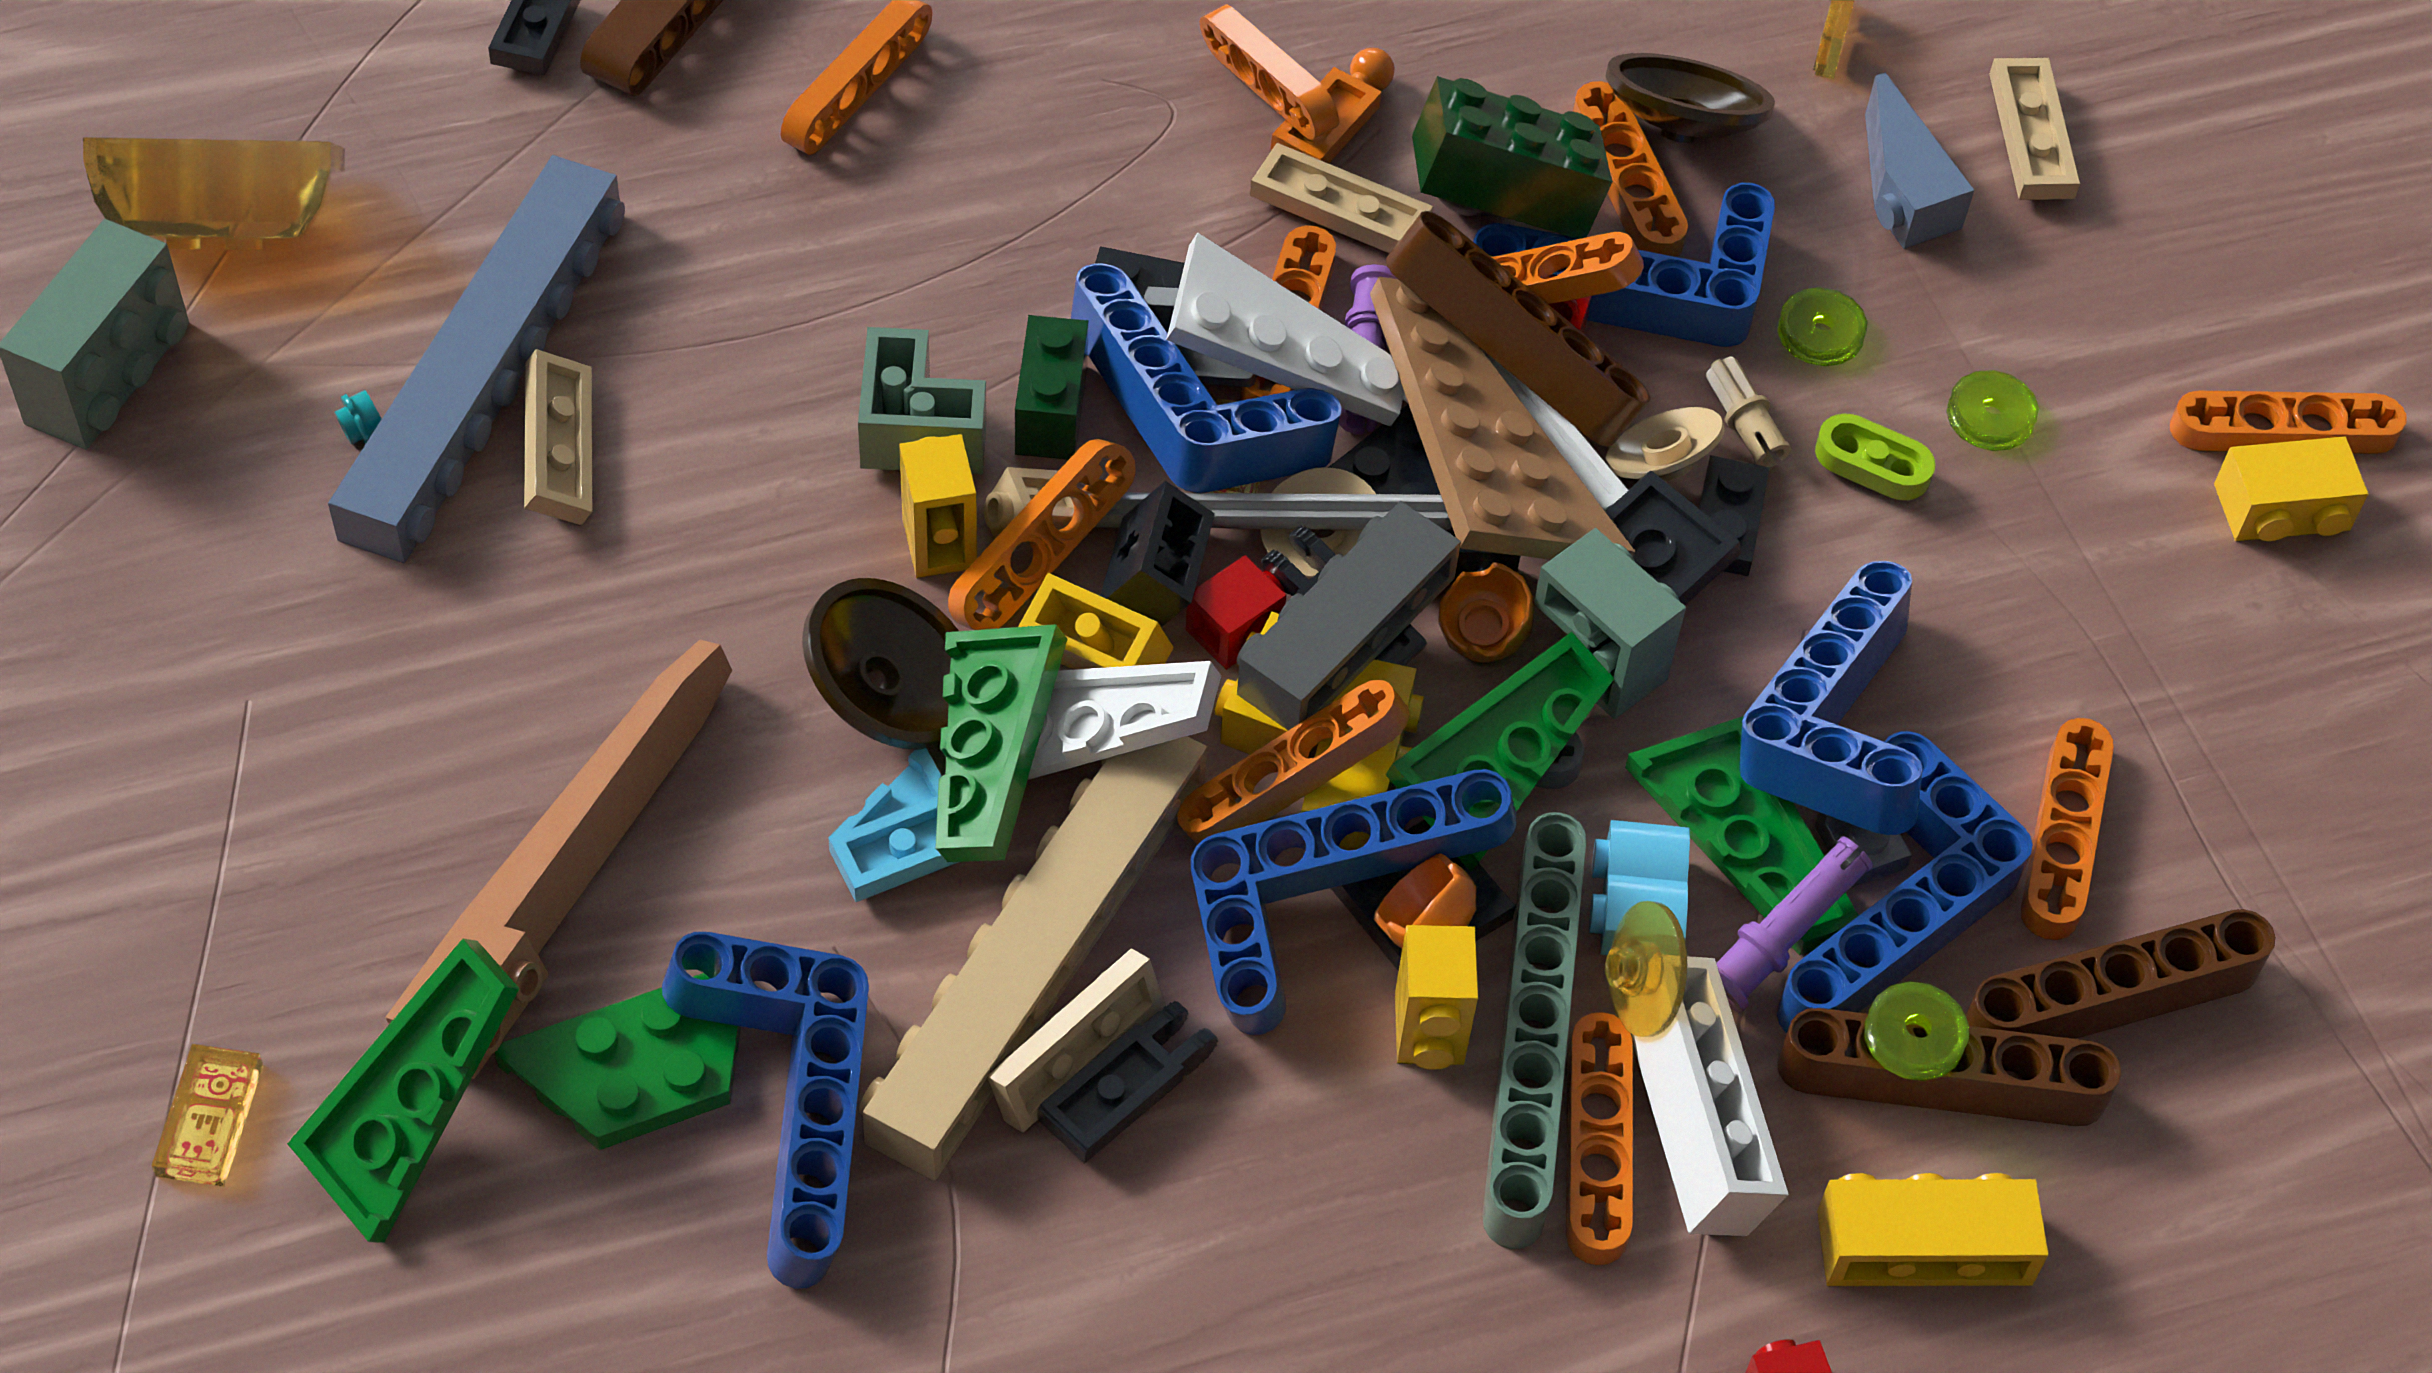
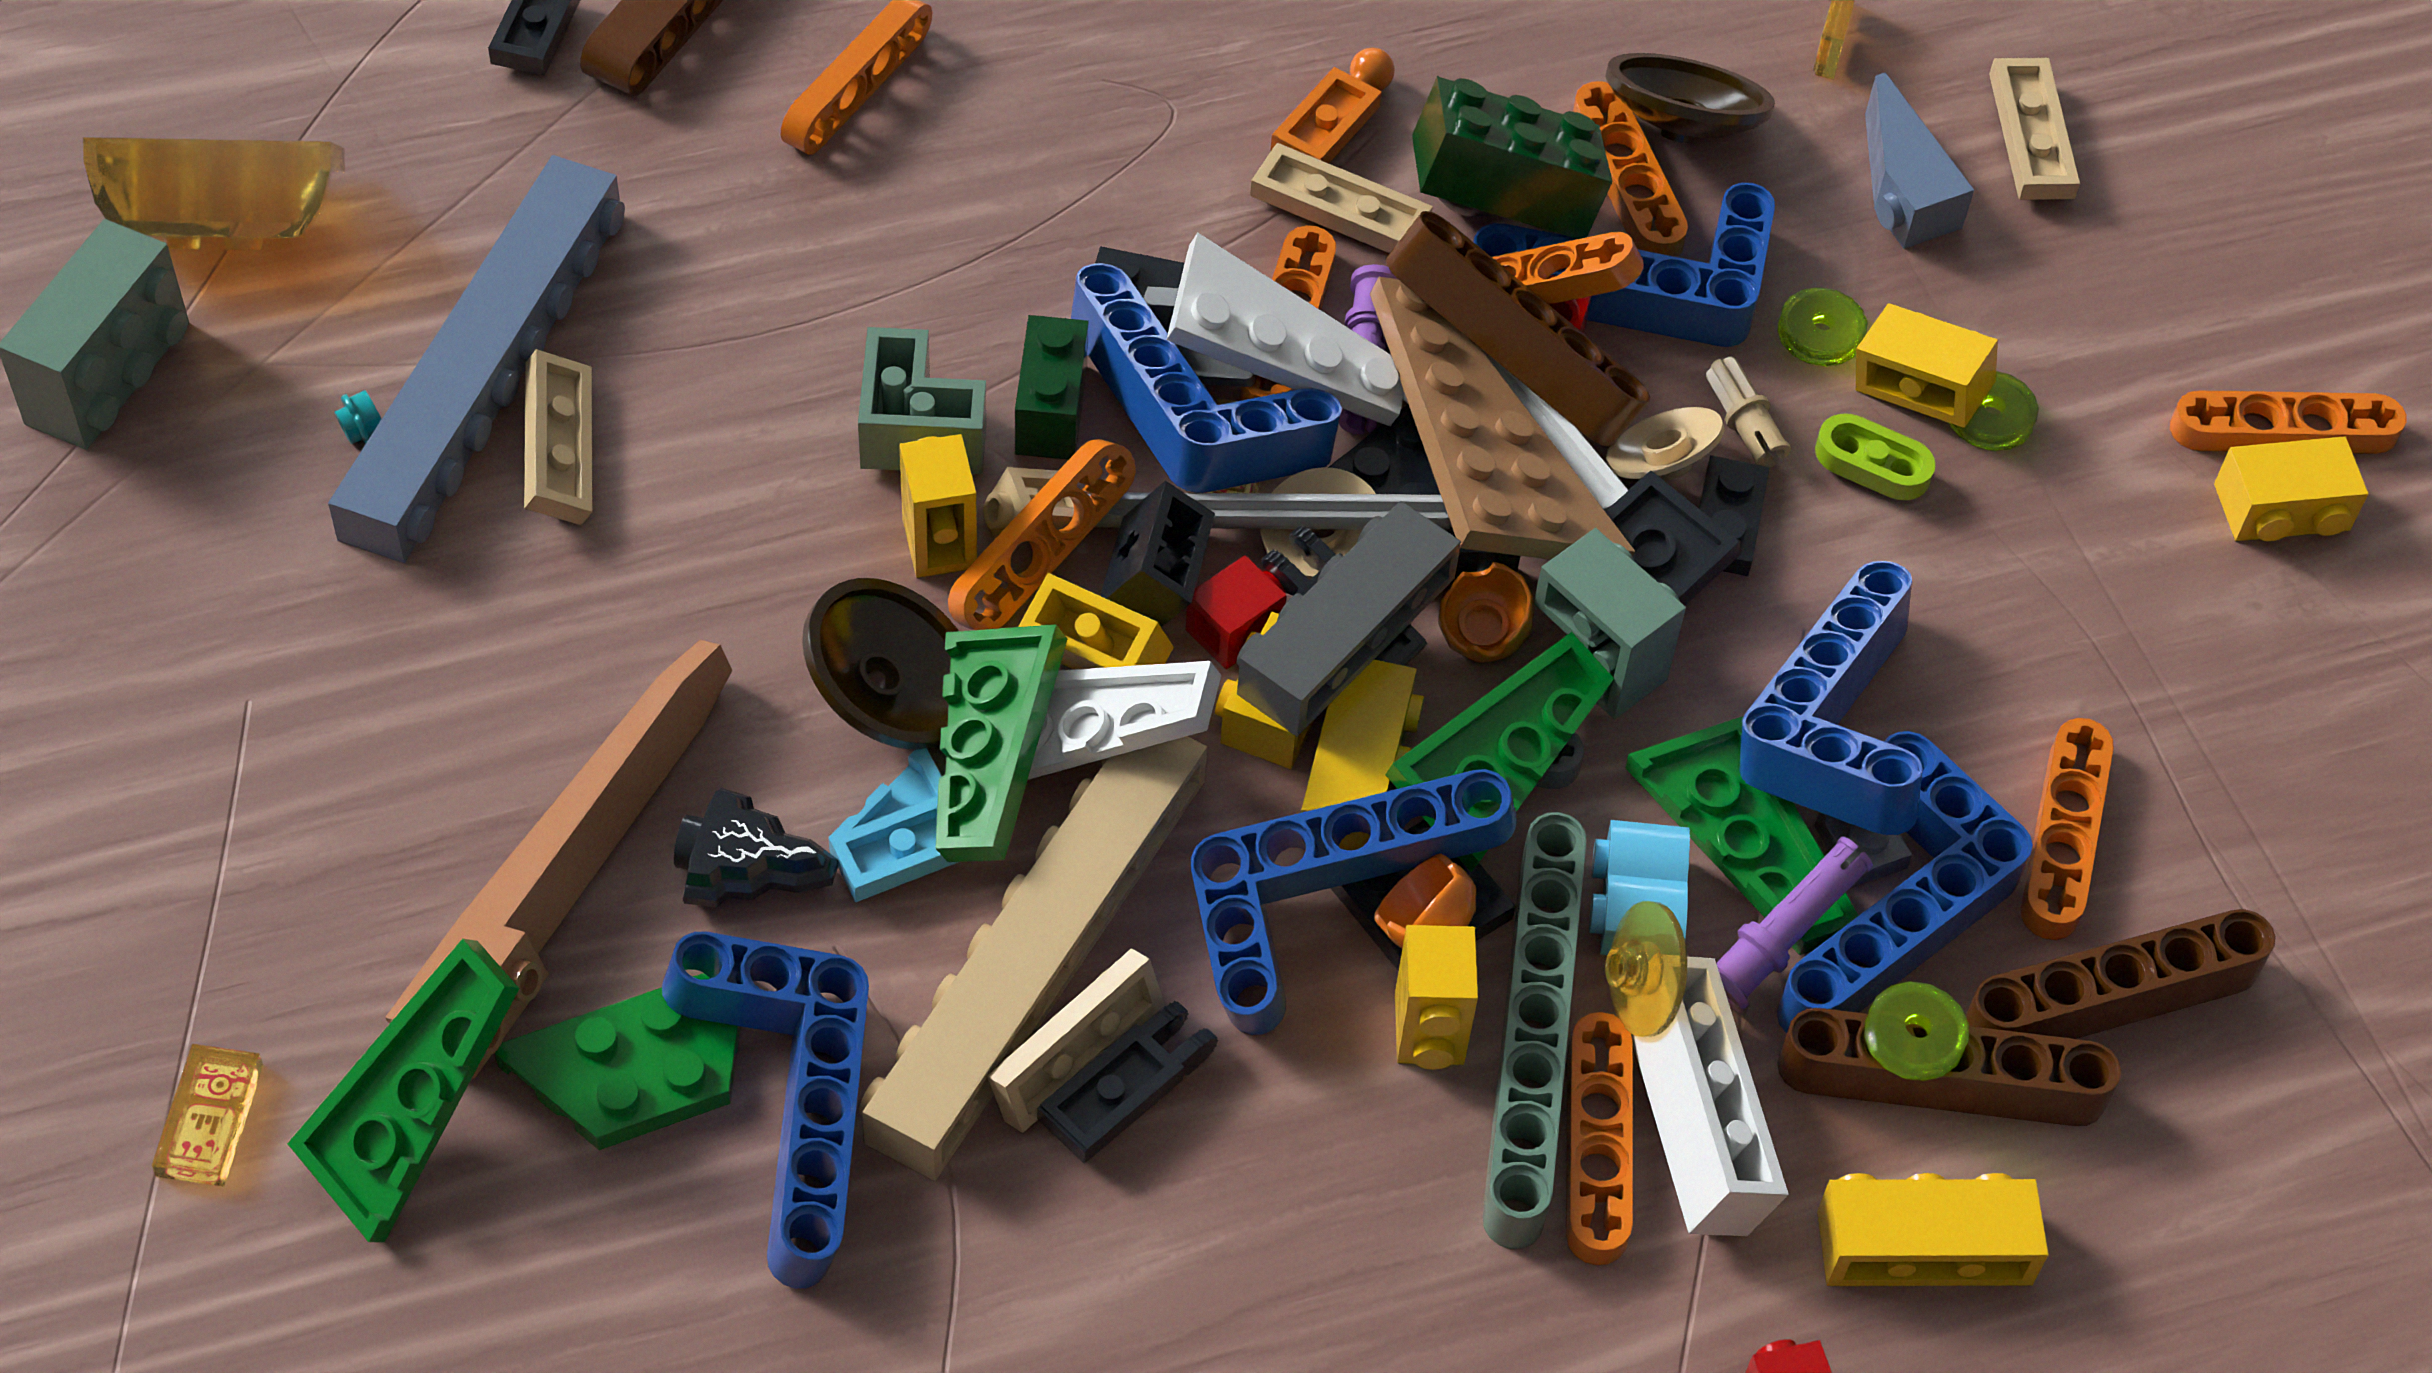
orange beam [1177,680,1409,845] -> none
orange beam [1199,4,1339,140] -> none
none -> black rock [674,788,839,907]
none -> yellow brick [1855,303,1998,428]

